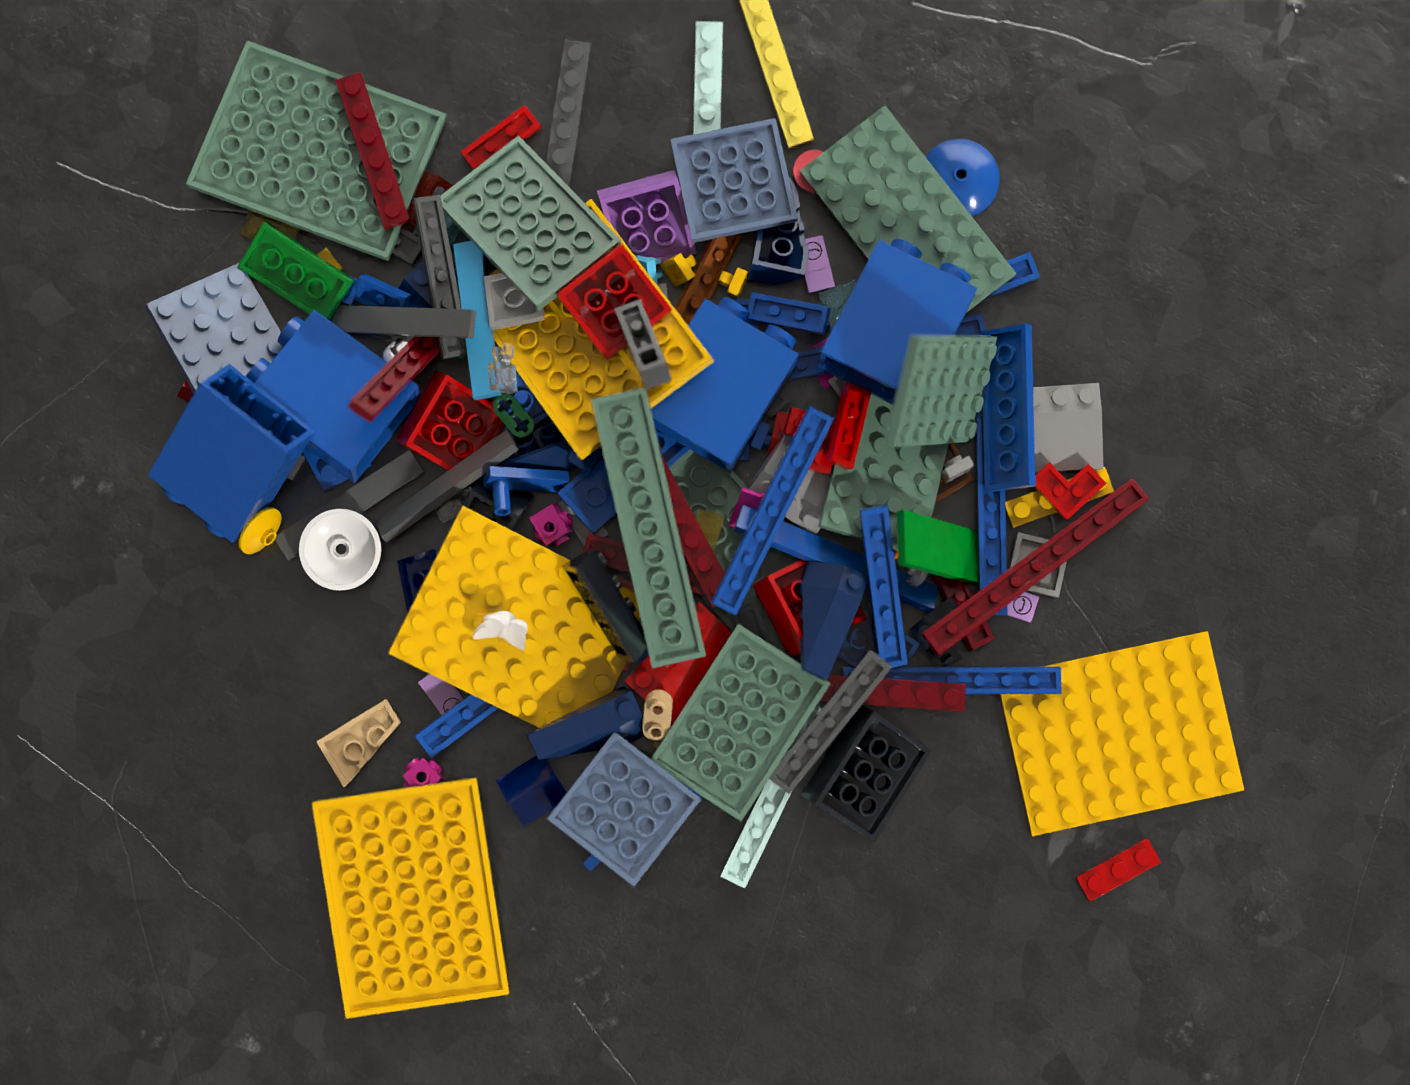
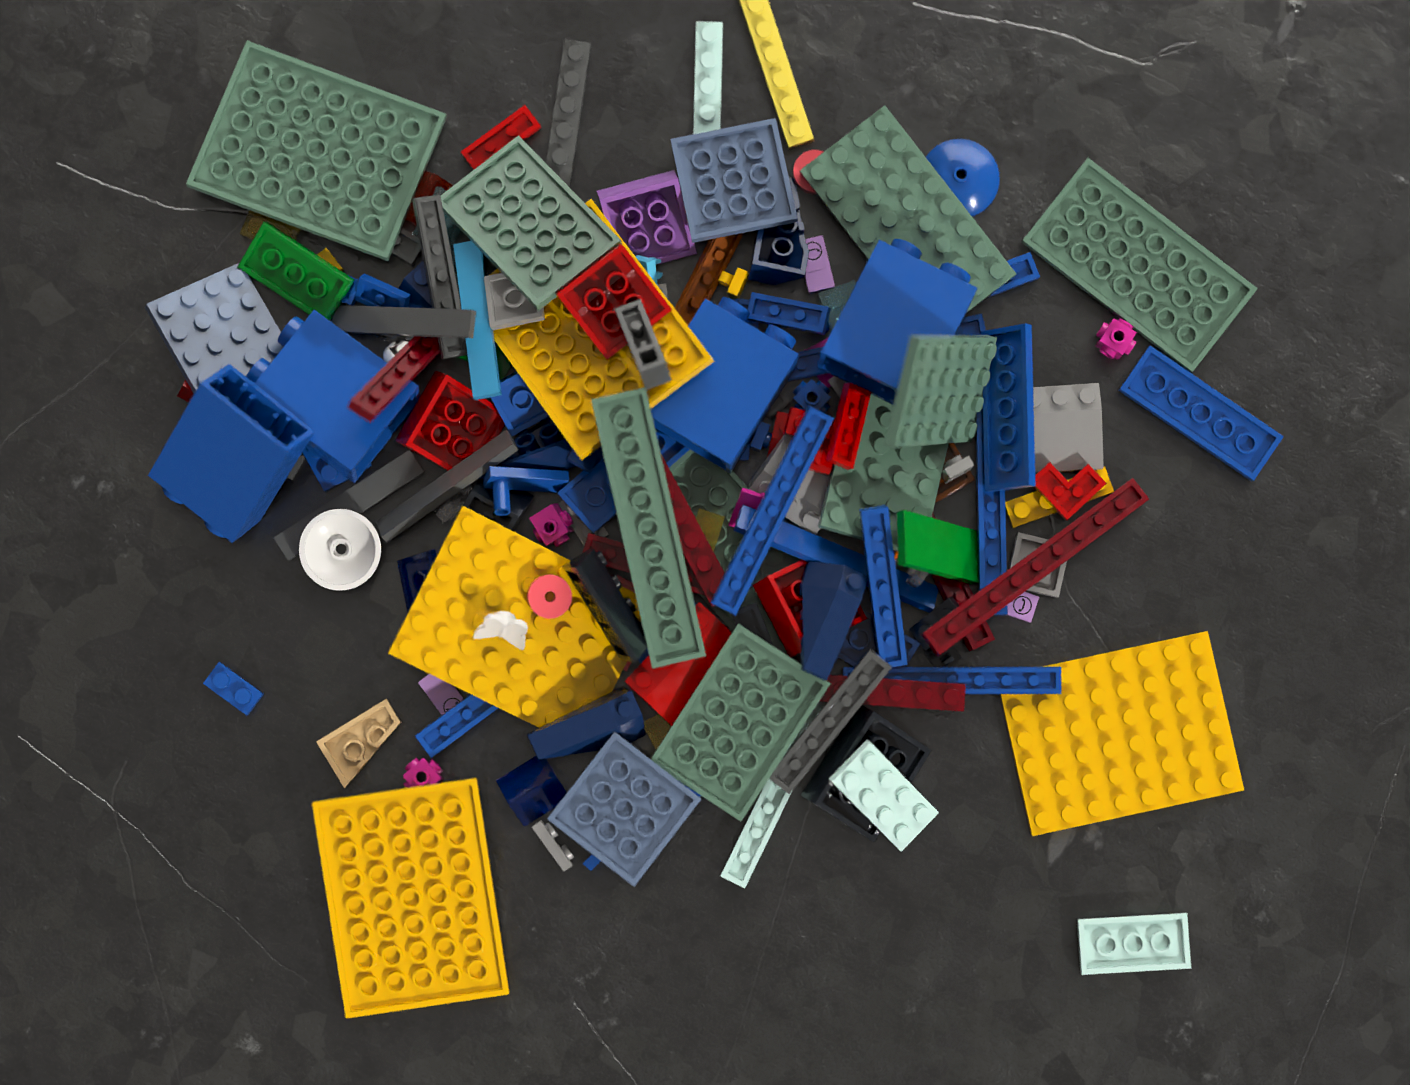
yellow dish [239,507,282,554] -> none
dark red plate [336,72,410,230] -> none
clear plate [488,343,518,394] -> none
dark green beam [491,391,534,437] -> none
tan plate [643,690,673,741] -> none
yellow tile [660,253,697,287] -> none
red plate [1075,838,1161,902] -> none
none -> blue plate [203,662,264,716]
none -> coral piece [527,574,572,619]
none -> light grey plate [532,820,574,871]
none -> blue brick [792,379,831,414]
none -> light aqua plate [829,740,939,852]
none -> sand green plate [1022,158,1258,373]
none -> light aqua plate [1077,913,1191,975]
none -> dark pink brick [1095,318,1137,360]
none -> blue plate [1118,346,1284,481]

